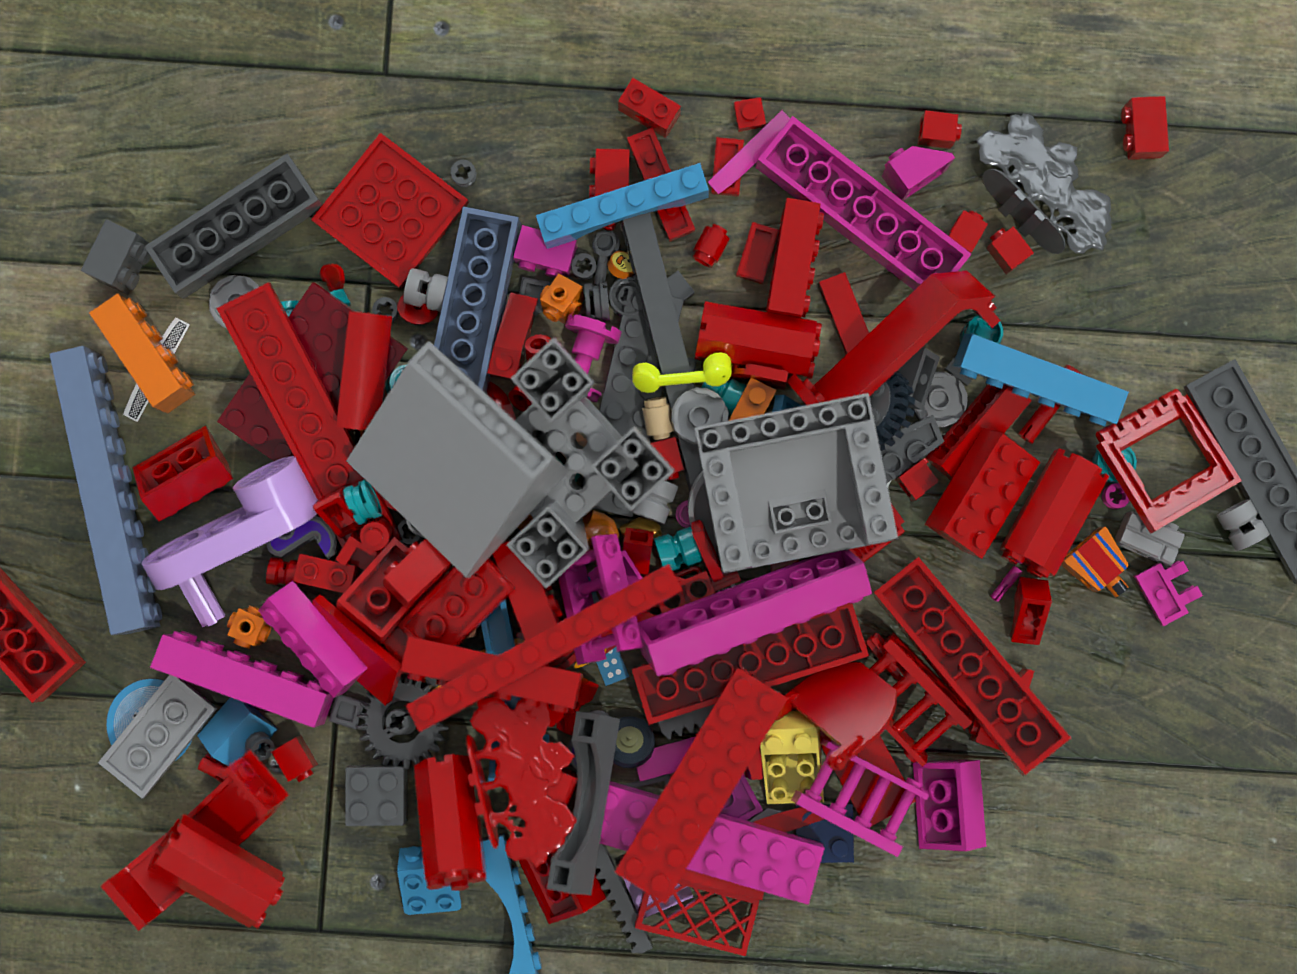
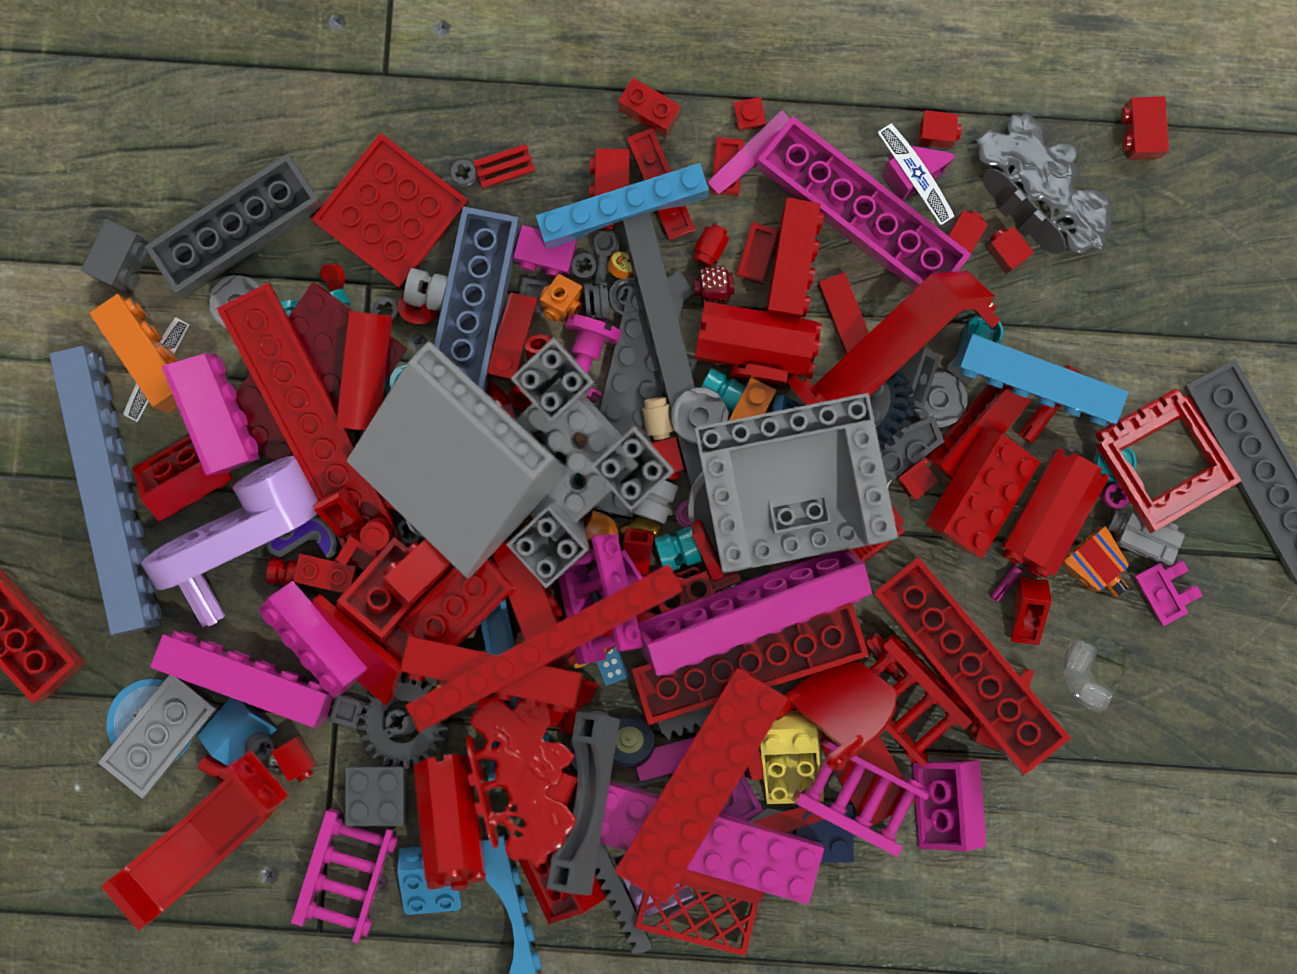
red brick [148,814,285,929] -> none
orange brick [227,605,271,649] -> none
teal wheel [343,479,382,525] -> none
neon yellow piece [632,352,732,393] -> none
light grey wheel [1217,499,1270,551] -> none
none -> dark pink slope [162,353,260,475]
none -> dark pink fence [291,808,398,943]
none -> red tile [473,144,535,189]
none -> dark red head [693,266,735,303]
none -> white sticker [878,123,954,225]
none -> clear cylinder [1062,638,1113,714]
none -> dark grey bush [1105,508,1129,537]

